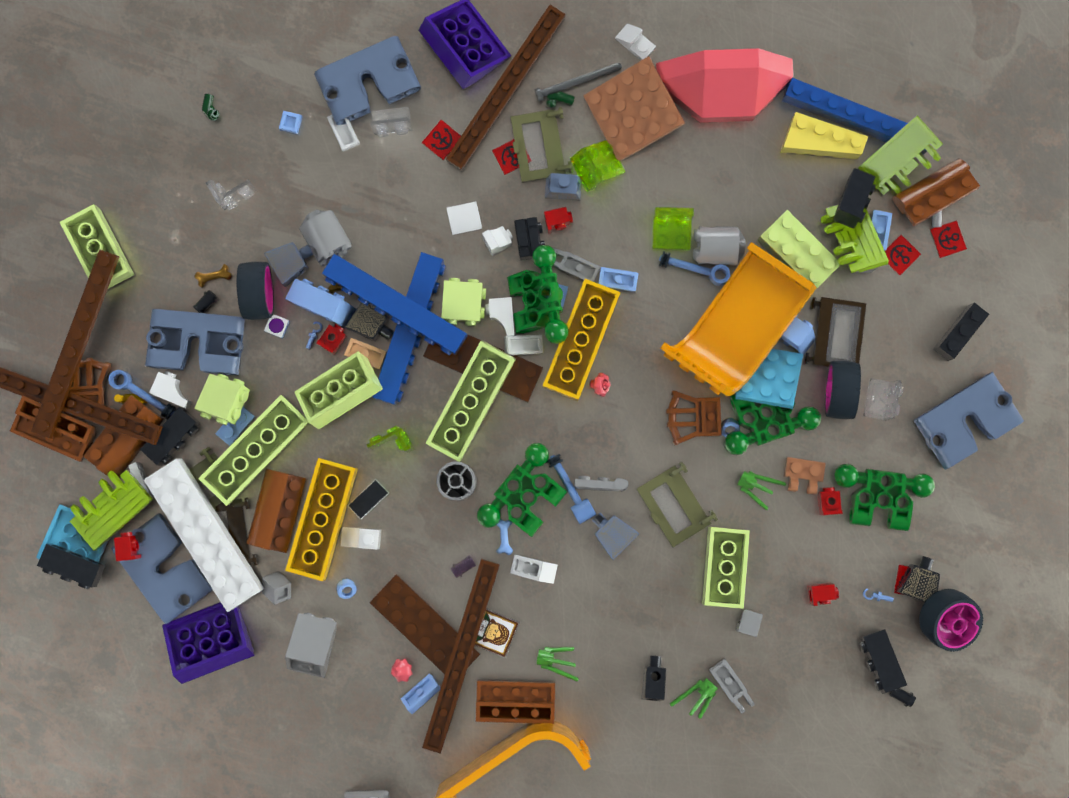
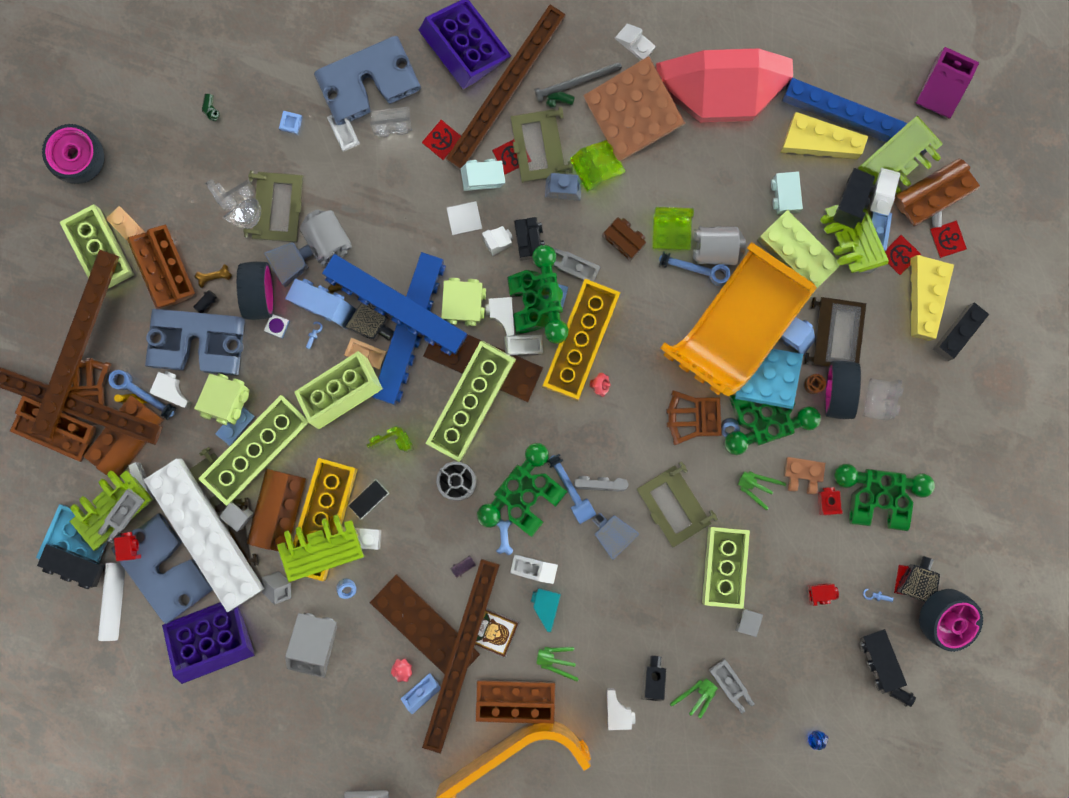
black brick [140,407,201,466] -> none
red brick [316,324,347,355] -> none
red brick [544,207,573,233] -> none
light blue plate [598,267,639,292] -> none
sand blue connector [914,372,1024,470] -> none
none -> dark pink wheel [42,124,105,184]
none -> light grey hinge [98,489,145,543]
none -> white slope [98,562,125,641]
none -> light nougat plate [106,206,145,240]
none -> dark orange brick [127,224,195,309]
none -> light grey panel [219,502,254,532]
none -> clear piece [223,198,261,229]
none -> olive piece [243,171,303,243]
none -> lime hinge [277,514,364,582]
none -> light aqua brick [461,159,505,191]
none -> teal slope [531,588,561,632]
none -> reddish brown brick [602,217,646,261]
none -> white arch [606,688,635,730]
none -> light aqua brick [771,171,803,215]
none -> dark orange wheel [803,374,826,394]
none -> clear blue plate [808,730,829,750]
none -> white arch [869,168,900,215]
none -> light yellow wedge [910,255,954,341]
none -> magenta slope [916,47,980,119]

